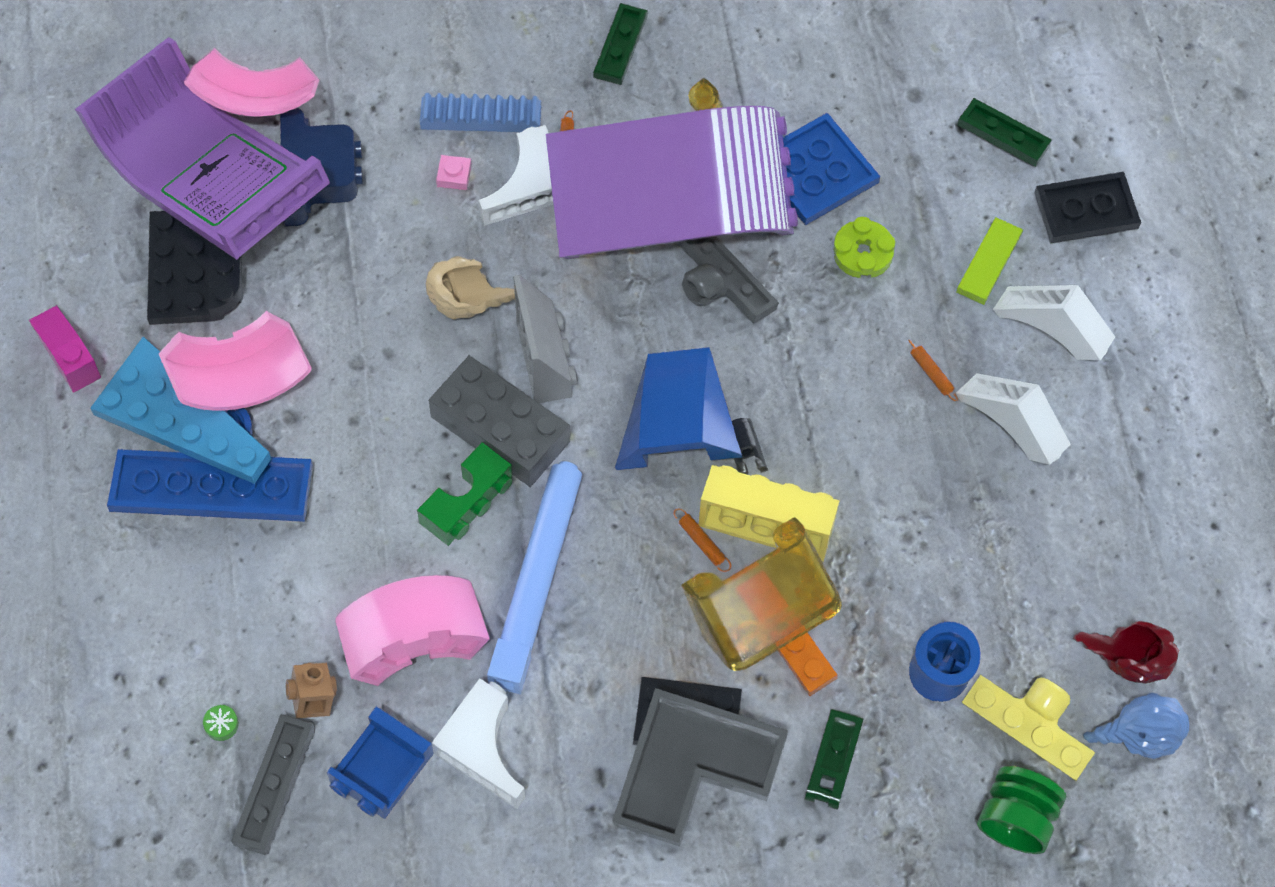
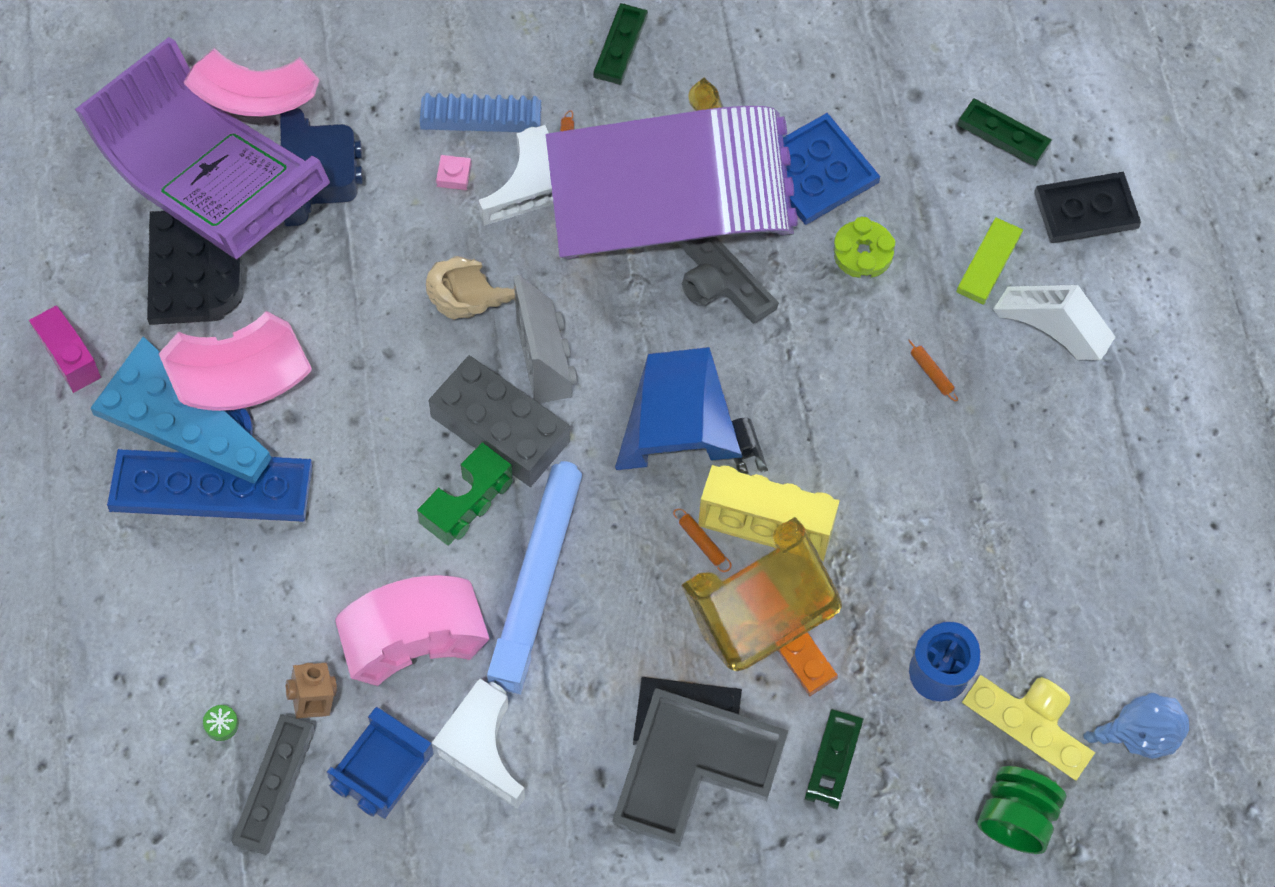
white arch [956,373,1071,465] -> none
dark red hair [1073,621,1180,684] -> none

